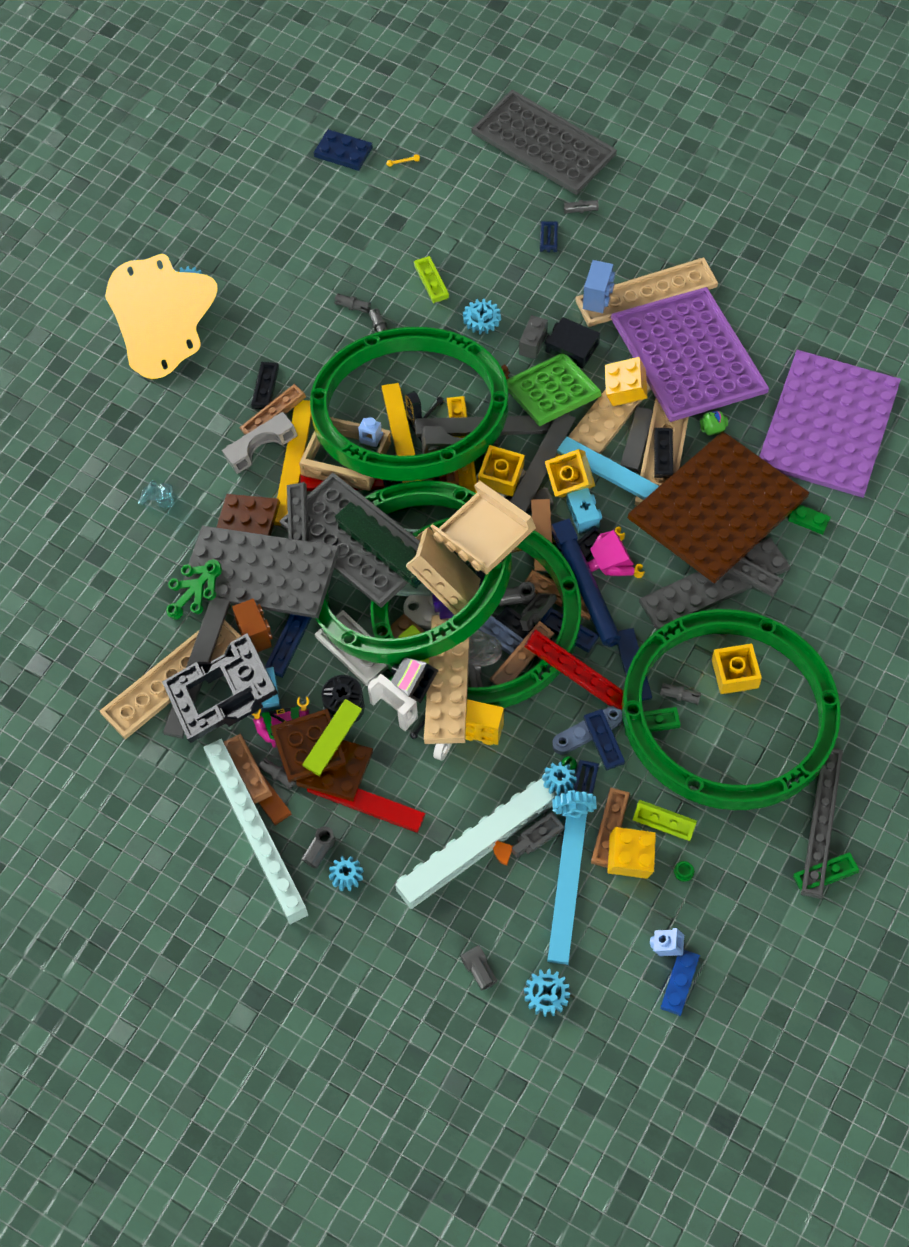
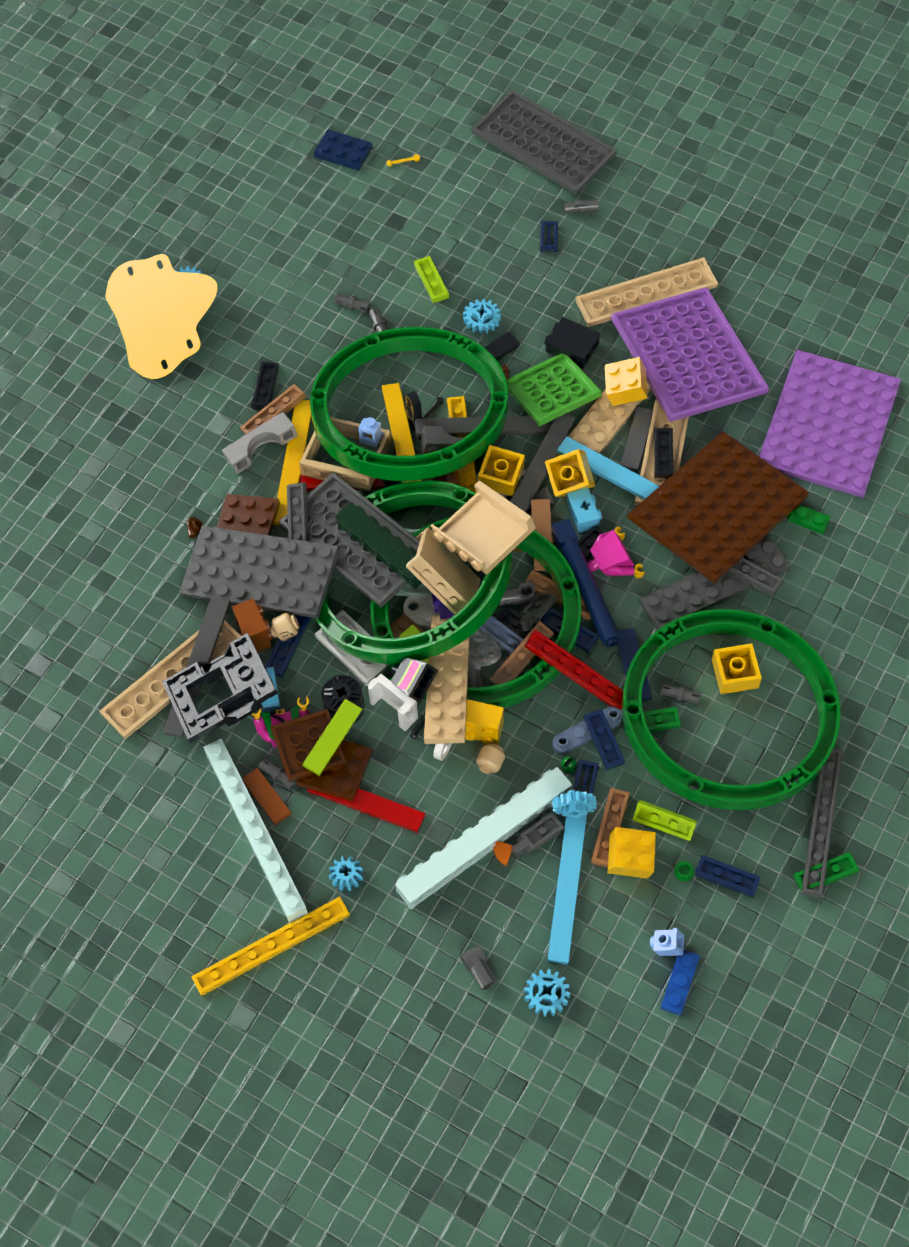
clear light blue piece [138,481,174,508] -> none
green plant [166,559,222,620] -> none
medium nougat tile [223,733,272,804] -> none
dark grey piece [302,826,335,869] -> none
dark grey brick [519,315,548,360] -> none
medium azure gear [542,761,577,796] -> none
medium blue brick [583,260,615,313] -> none
bright green head [700,411,728,435] -> none
none -> reddish brown plate [187,517,203,538]
none -> yellow tile [191,896,350,996]
none -> tan head [270,612,300,641]
none -> tan head [476,743,505,774]
none -> black tile [484,332,520,361]
none -> dark blue plate [694,855,761,898]

